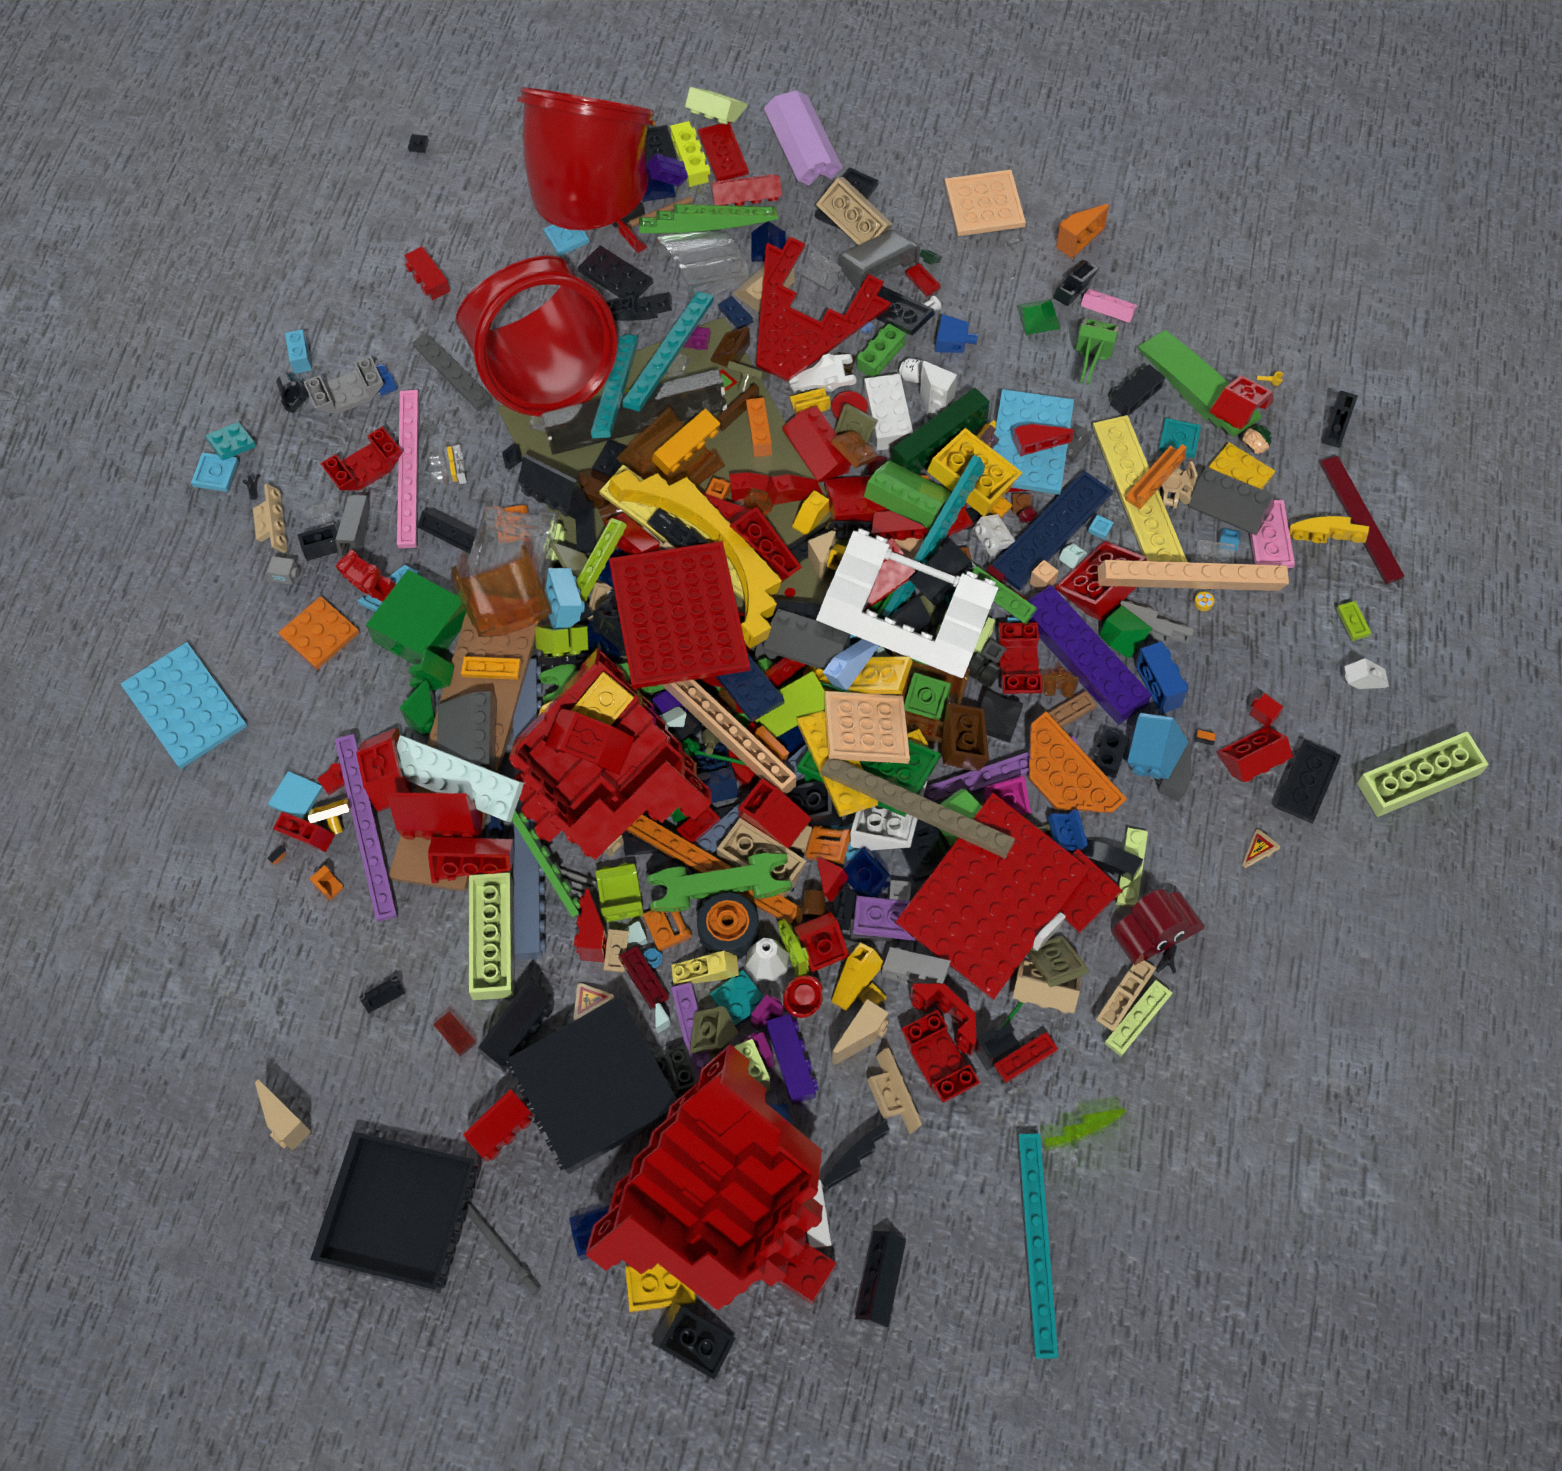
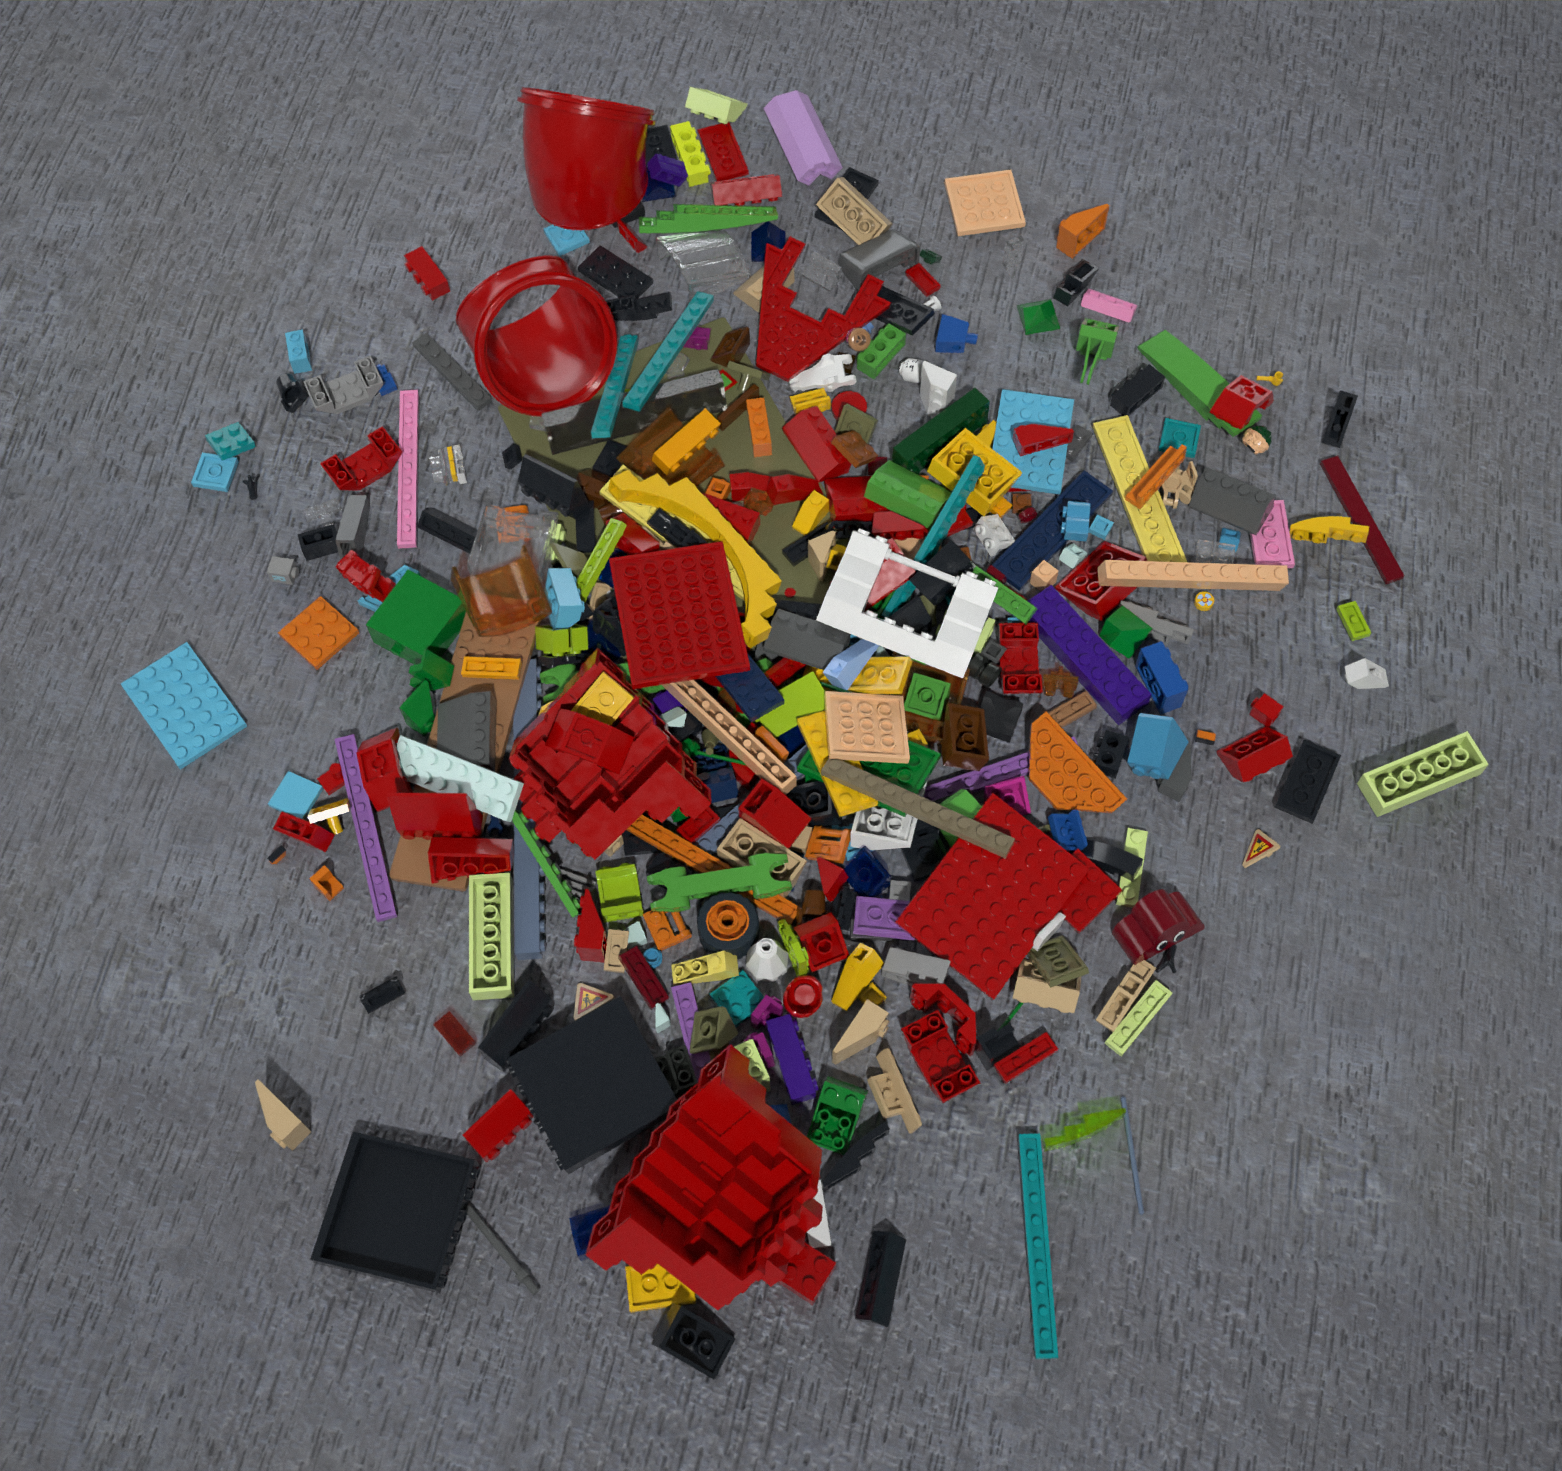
tan bracket [253,484,288,553] -> none
black plate [408,134,429,153] -> none
medium nougat bar [629,196,693,227] -> none
dark blue plate [718,296,753,329] -> none
red wedge [730,506,802,583] -> none
white brick [864,374,913,450] -> none
tile [980,425,999,449] -> none
yellow plate [1209,442,1275,490] -> none
none -> green slope [807,1076,869,1155]
none -> medium nougat head [846,327,871,351]
none -> dark azure brick [1061,501,1090,542]
none -> sand blue axle [1121,1096,1144,1215]

